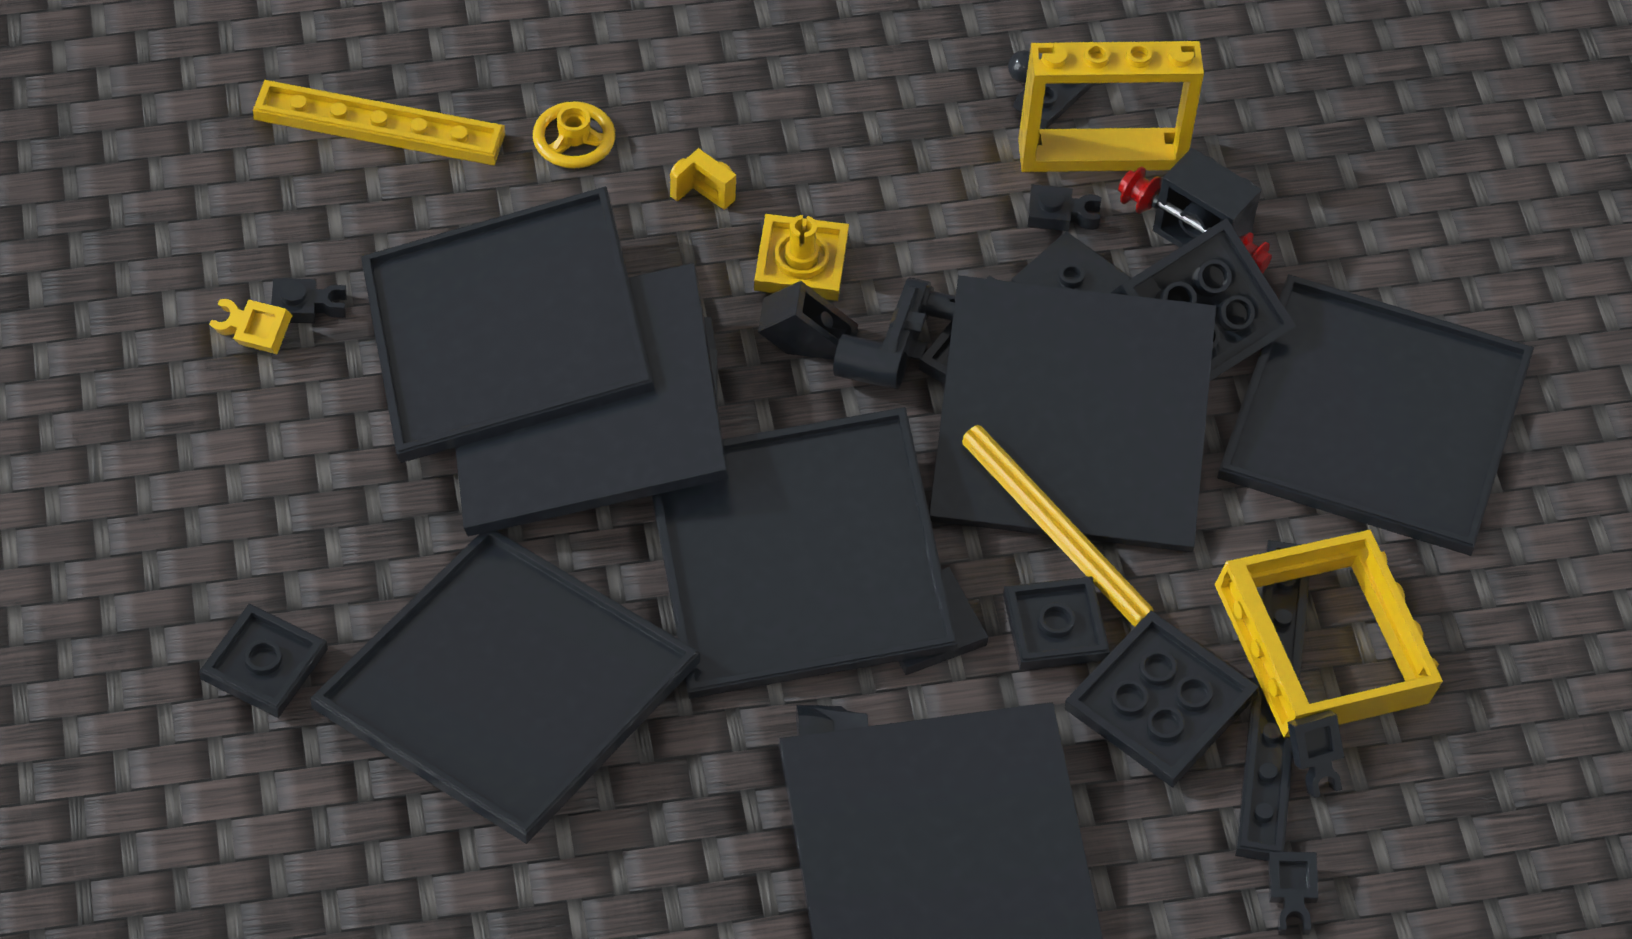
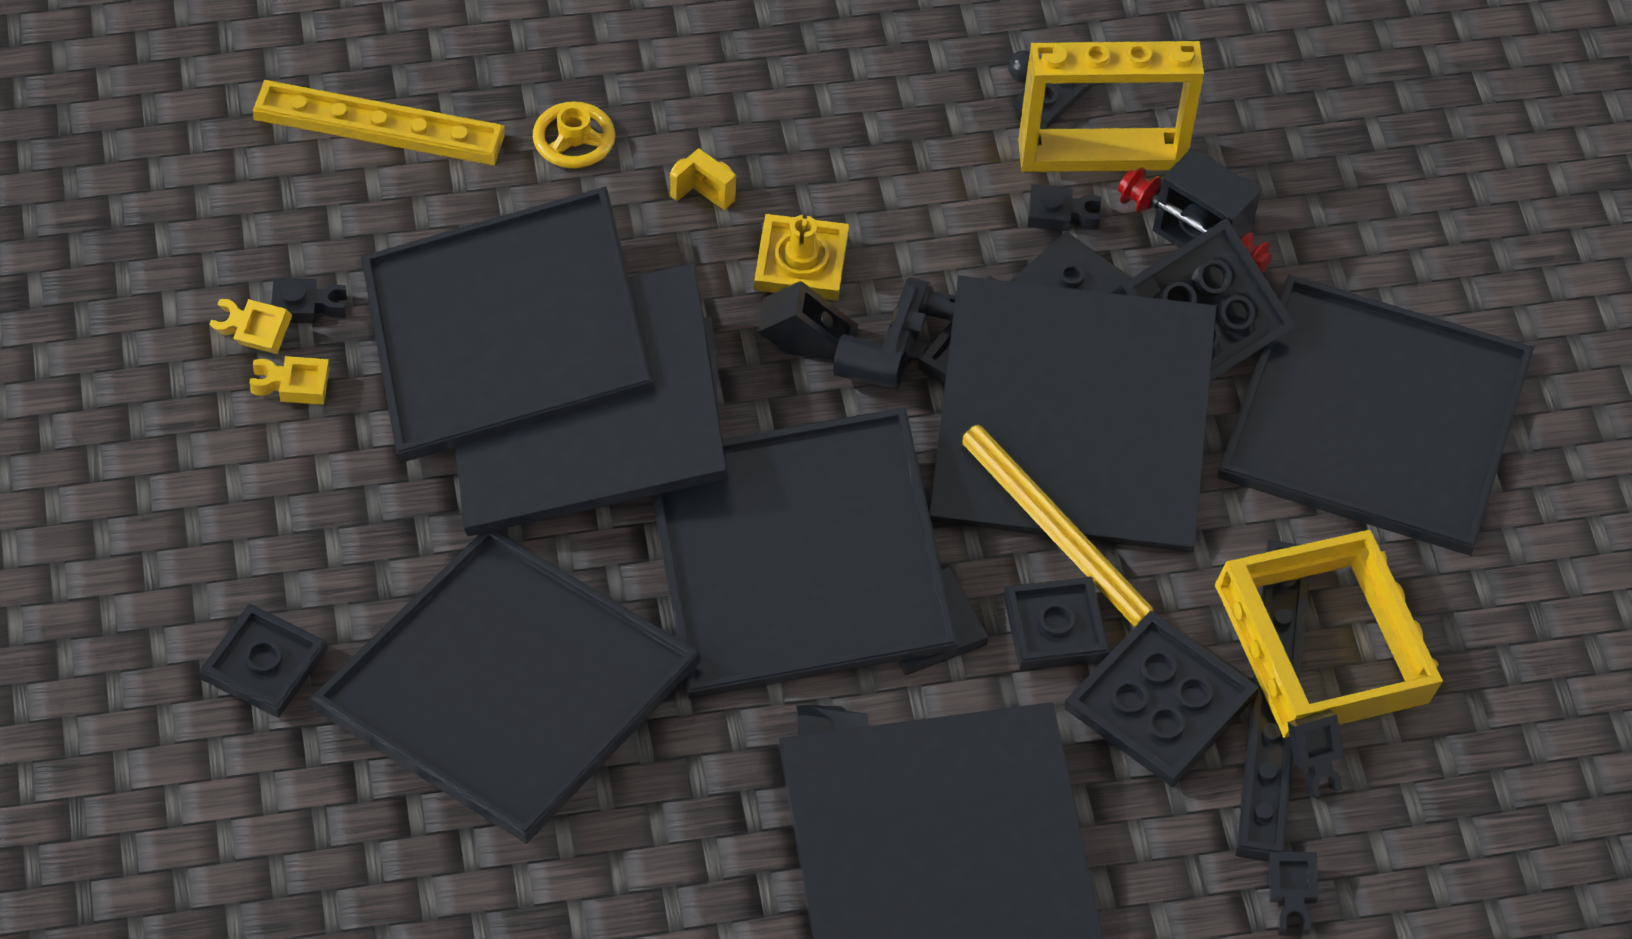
none -> yellow plate [250,356,330,405]

